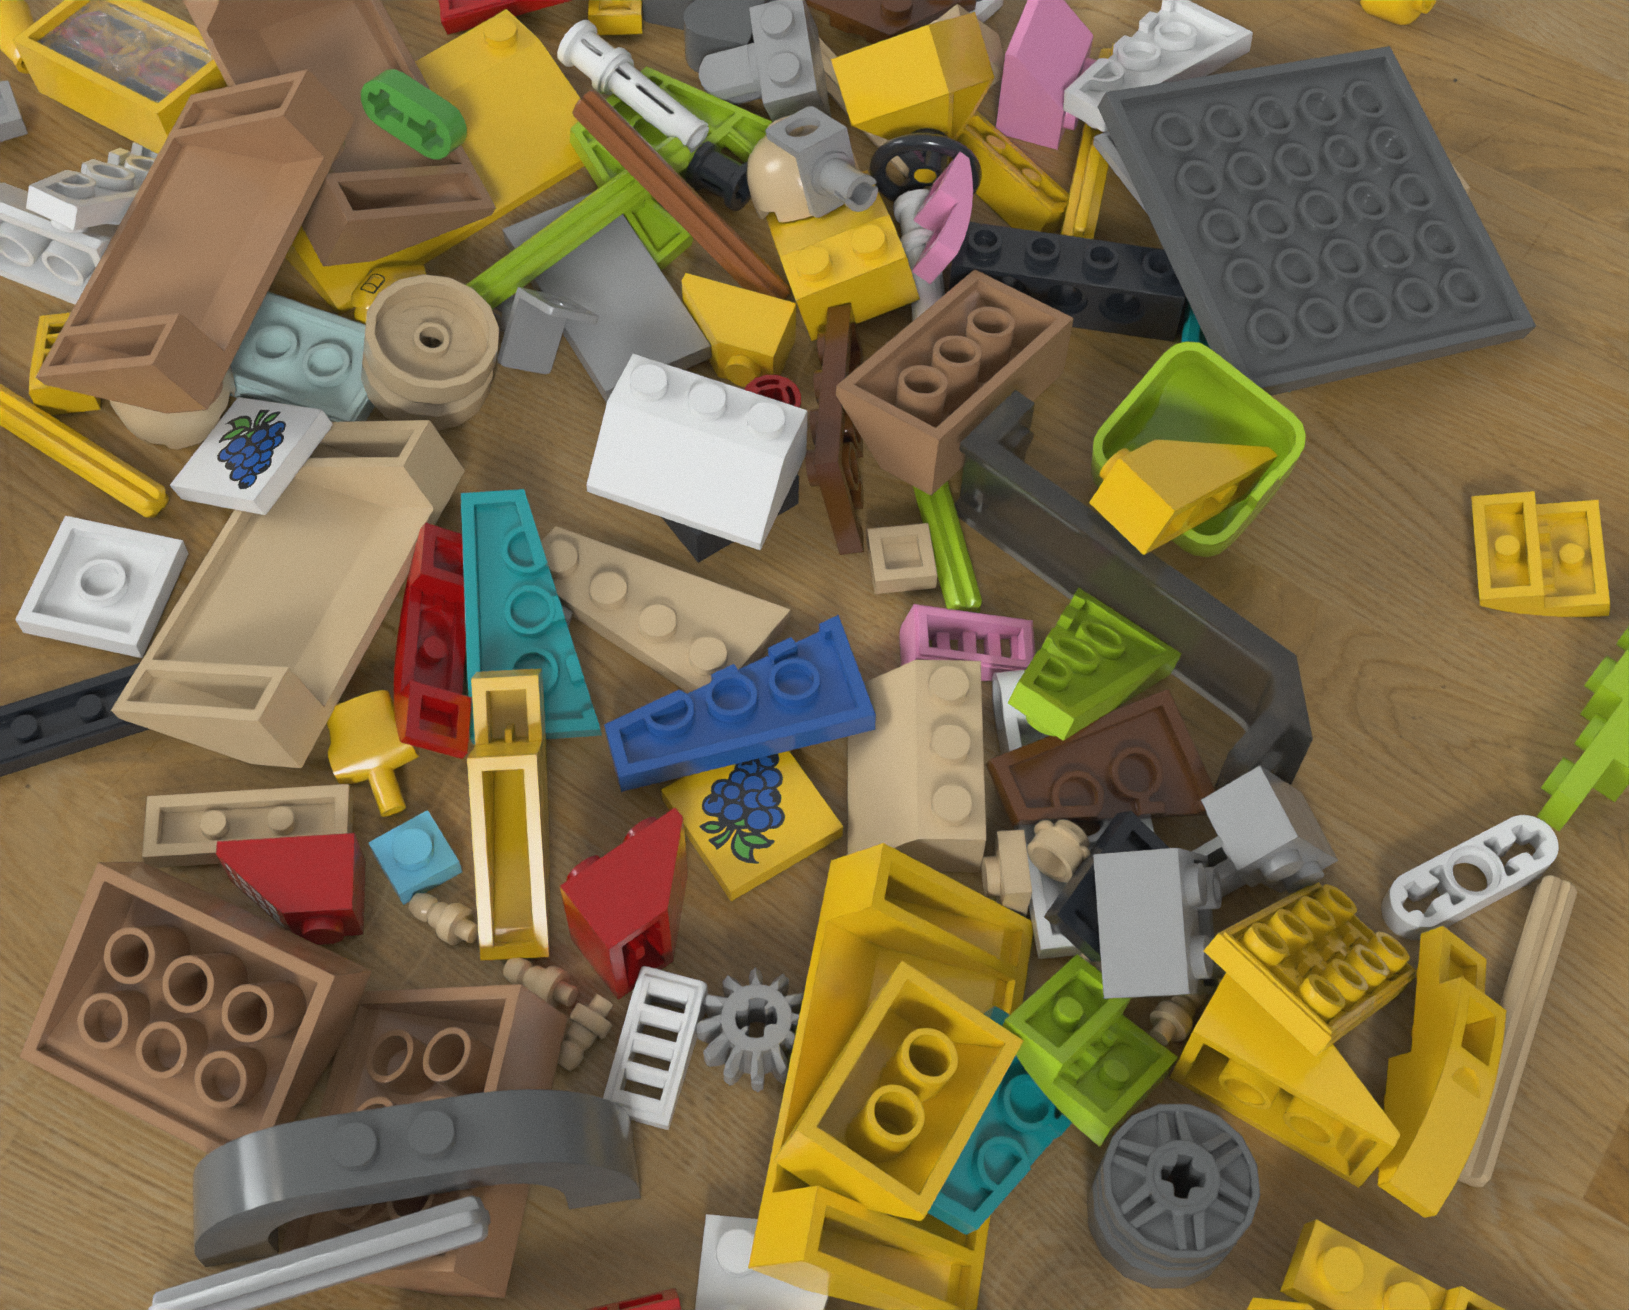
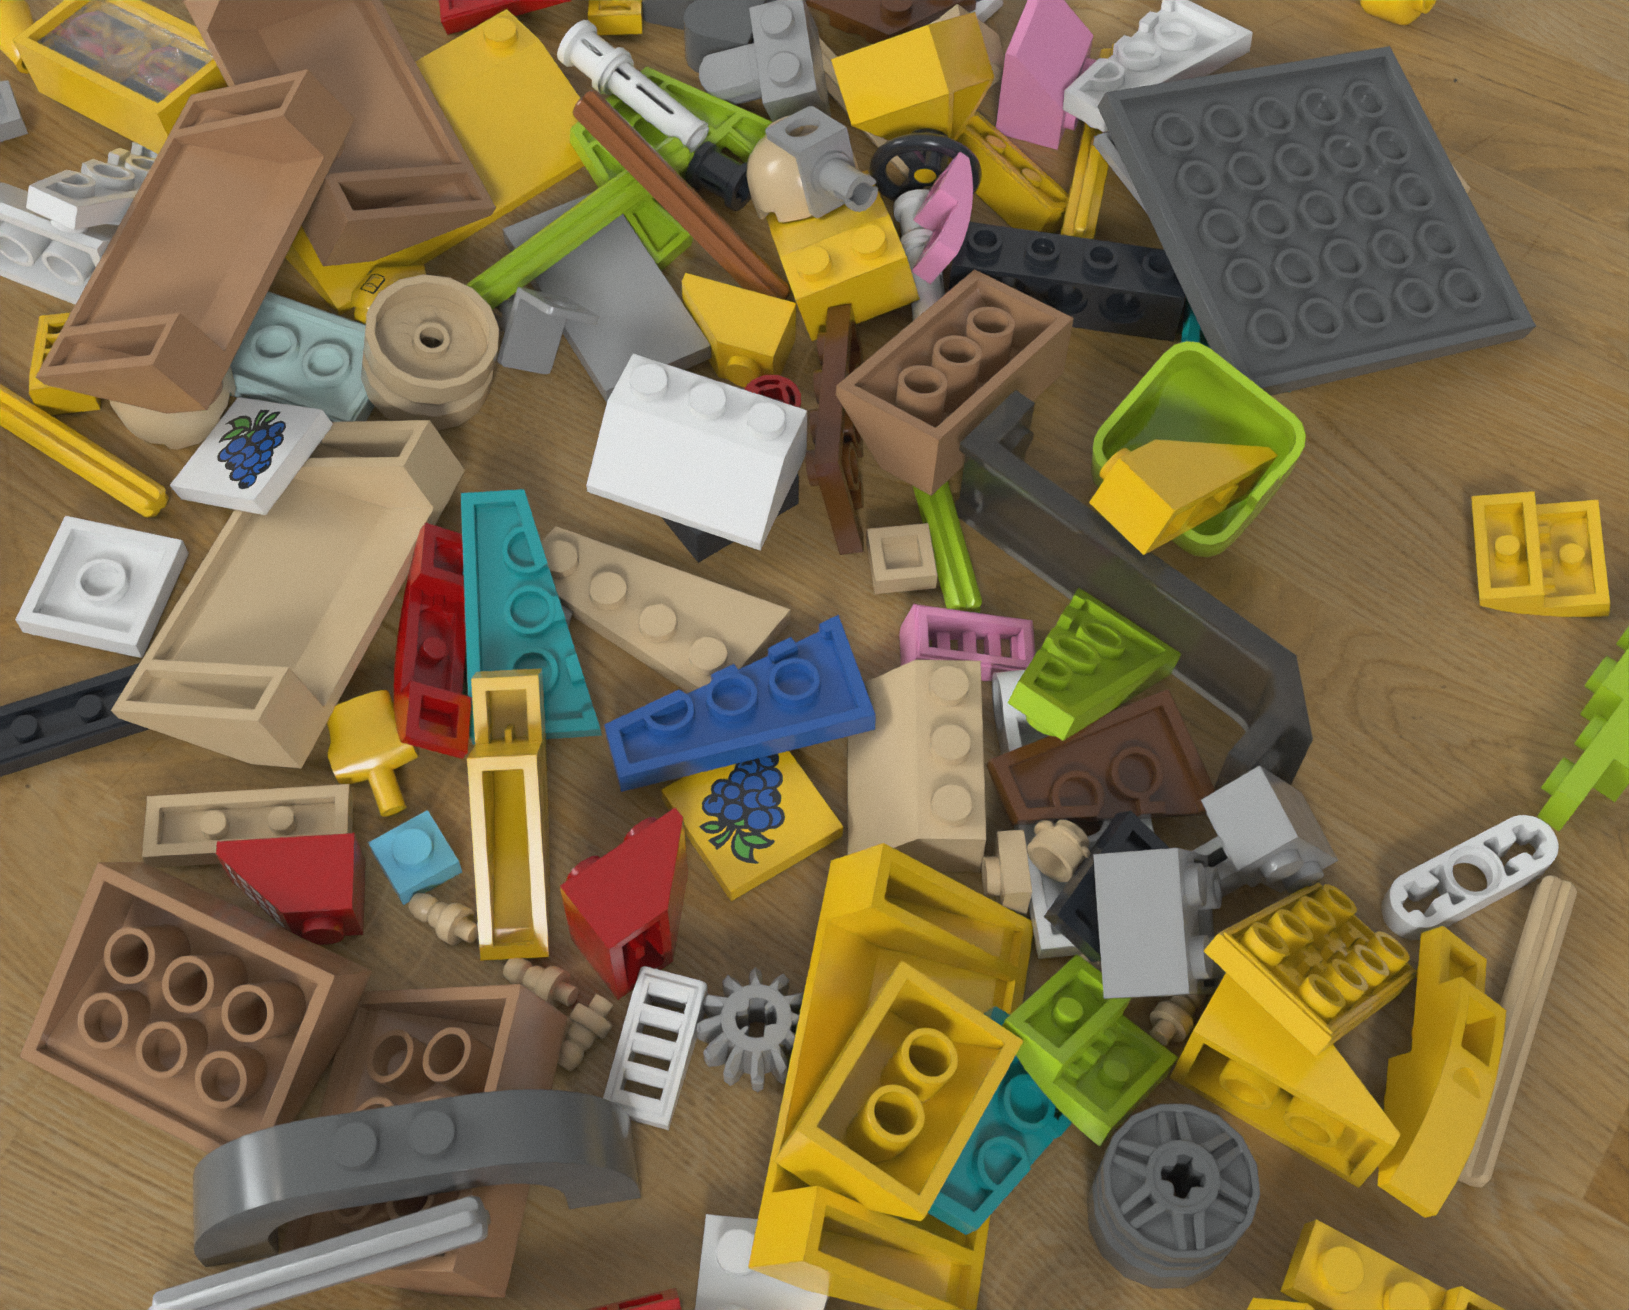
bright green beam [361,69,467,159] -> none

